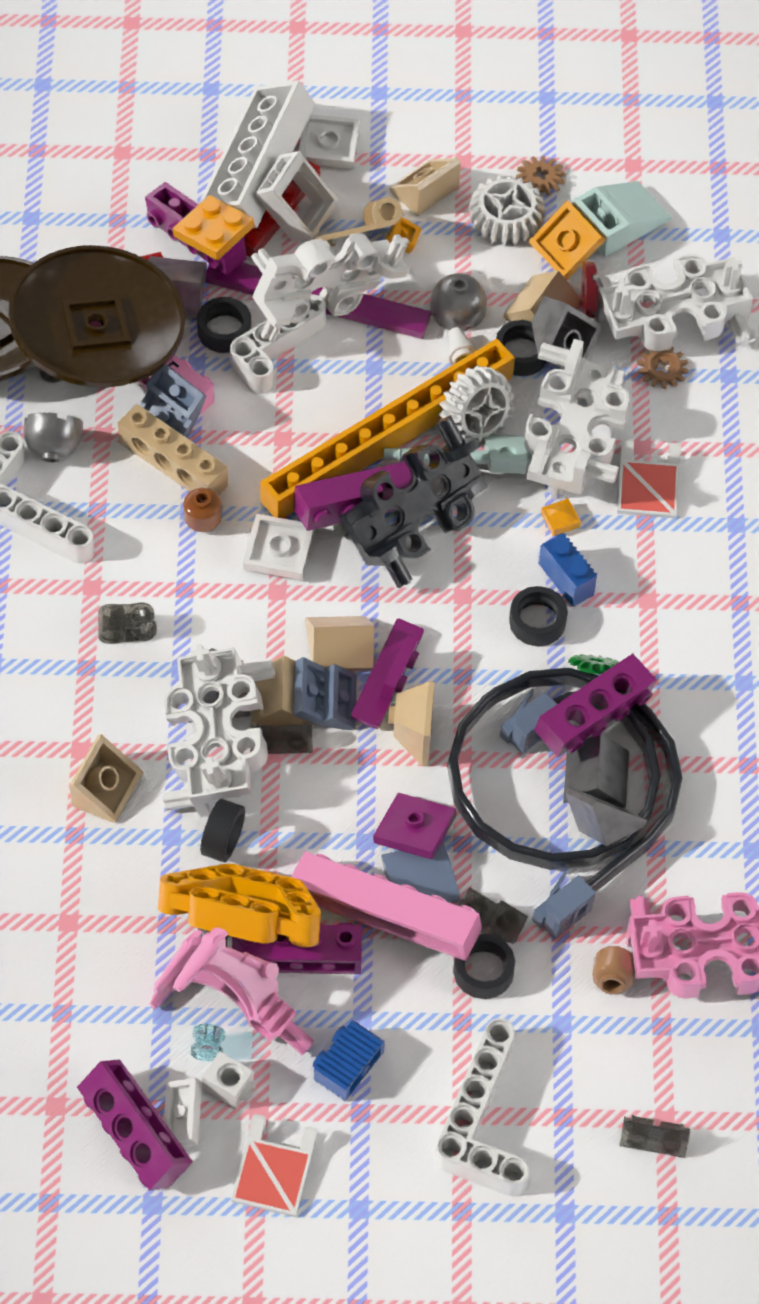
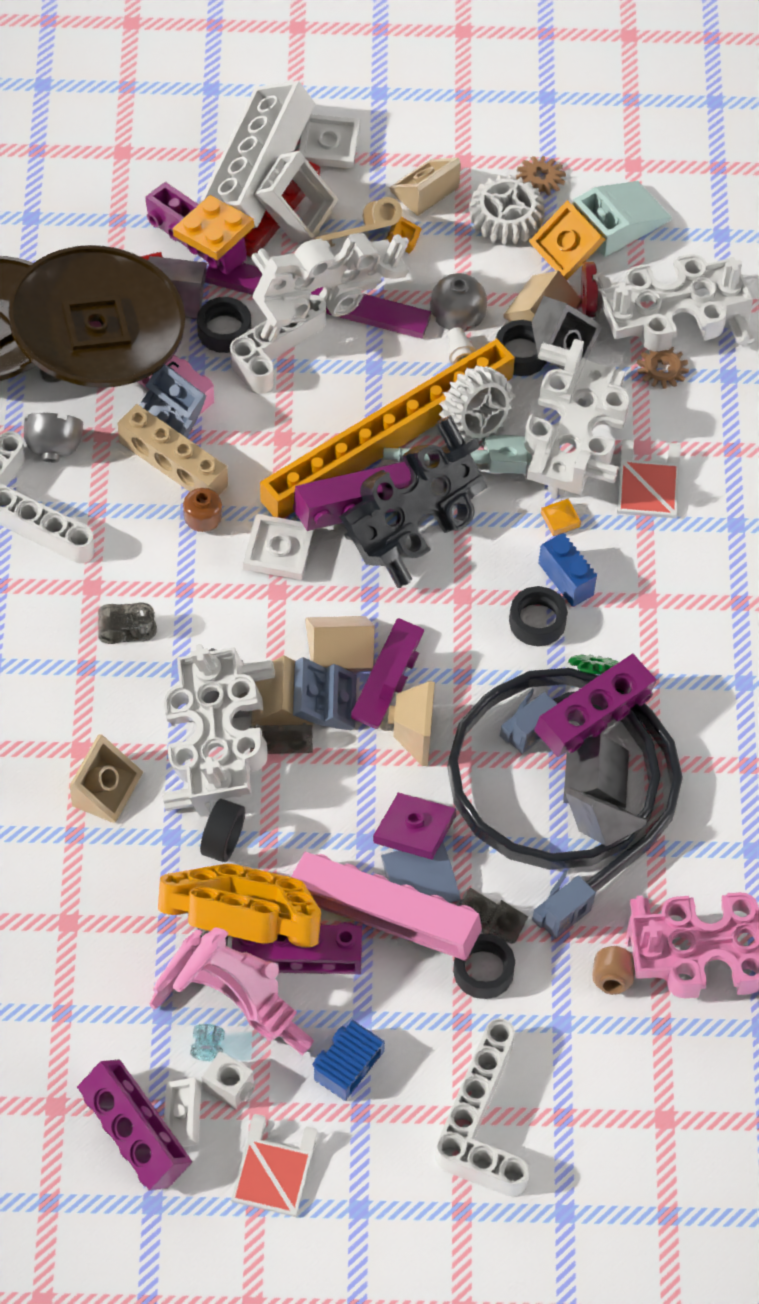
clear smoke hinge [619,1114,690,1158] -> none

